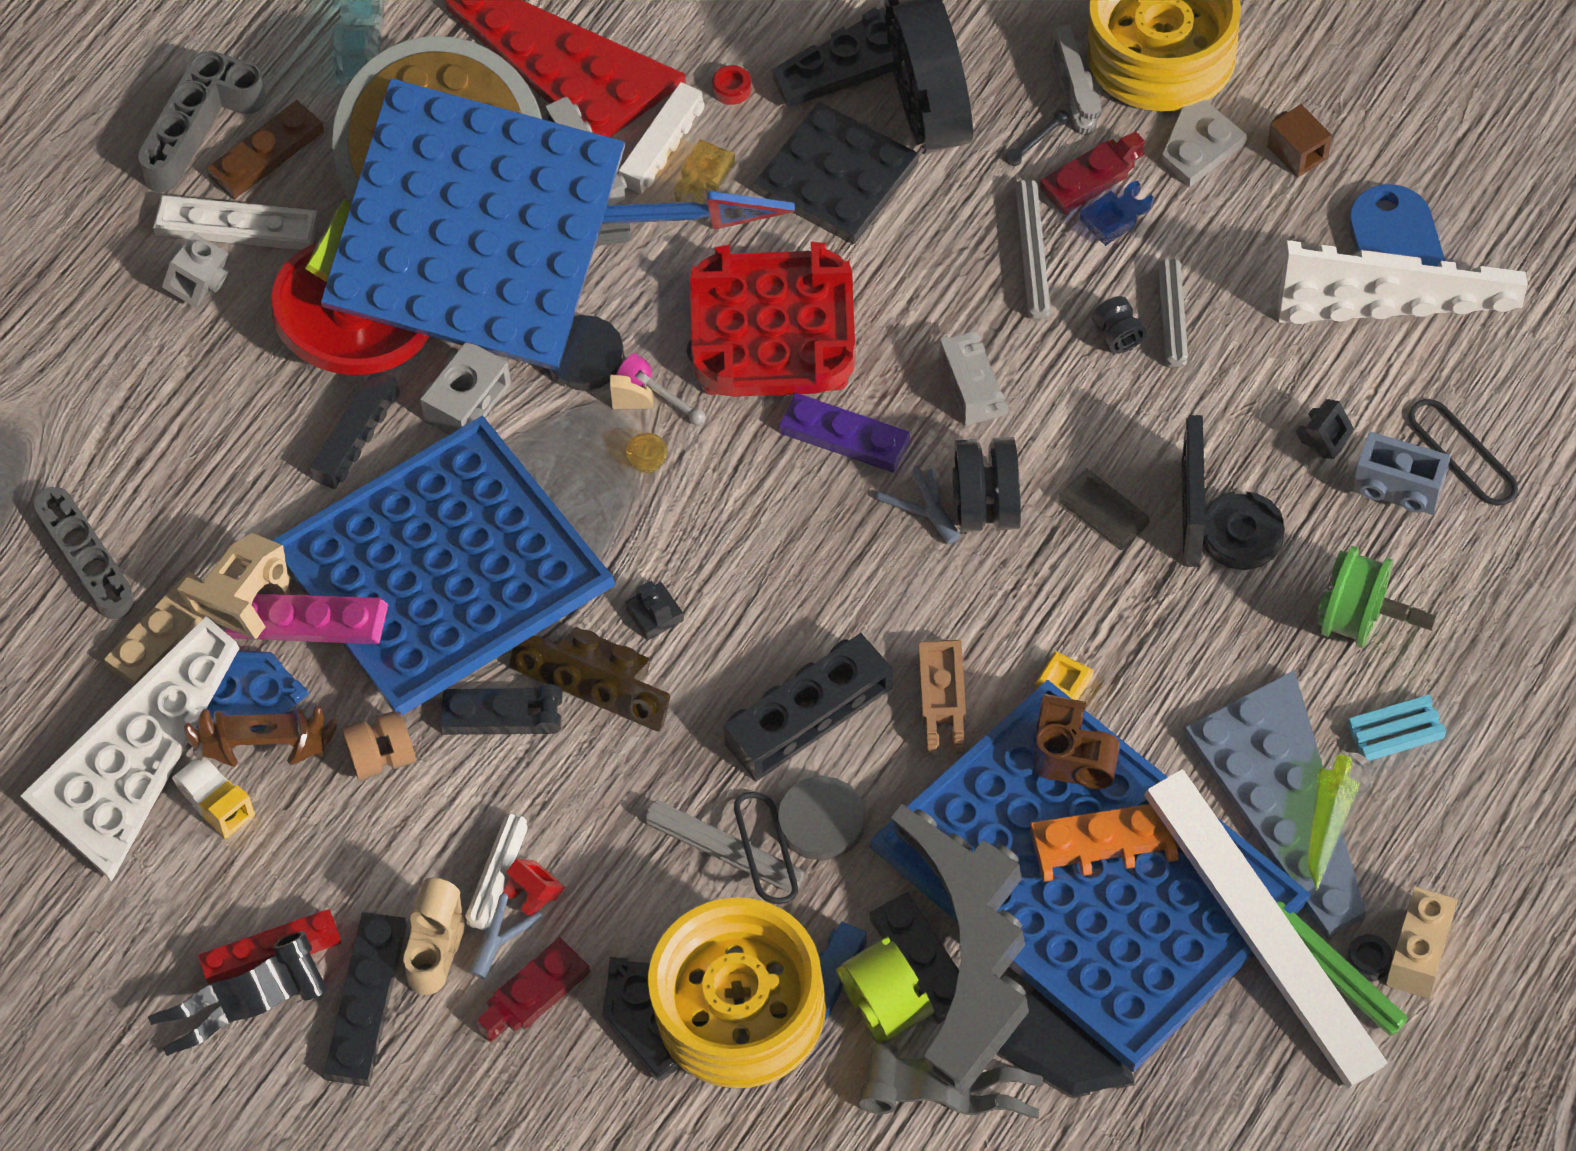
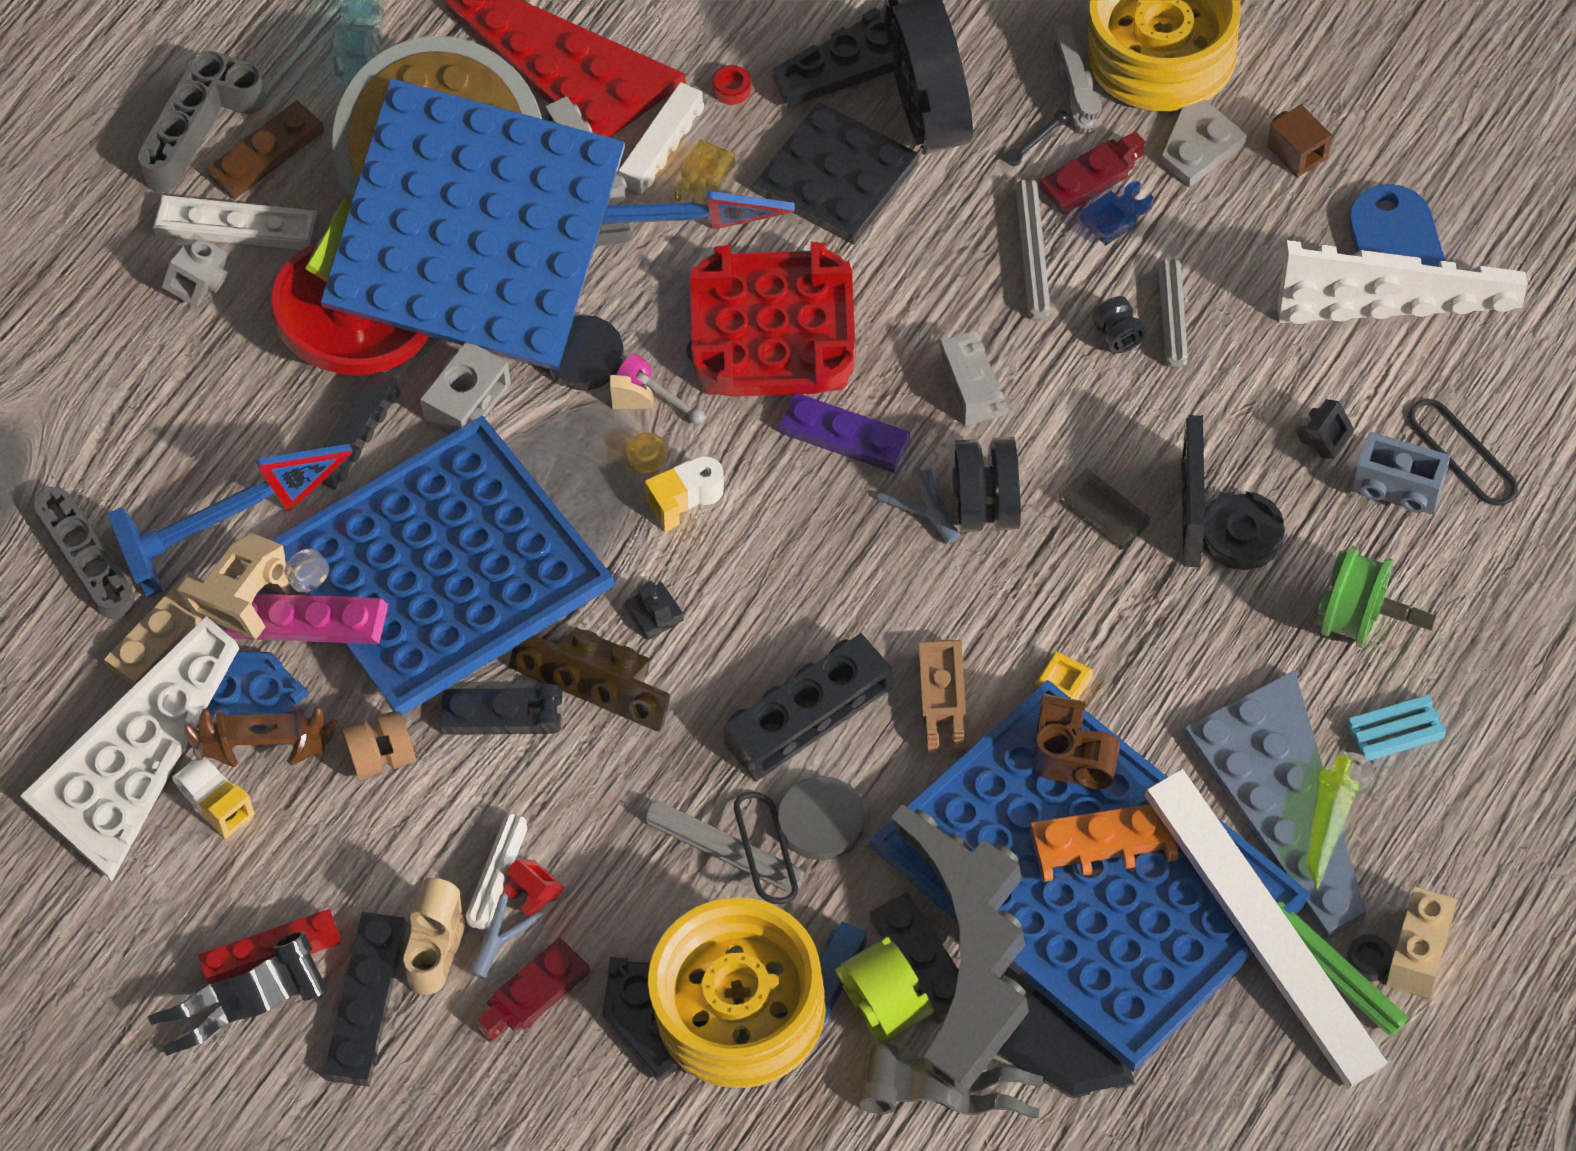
none -> blue piece [107,444,352,598]
none -> clear tile [284,549,329,592]
none -> leg [645,456,724,532]

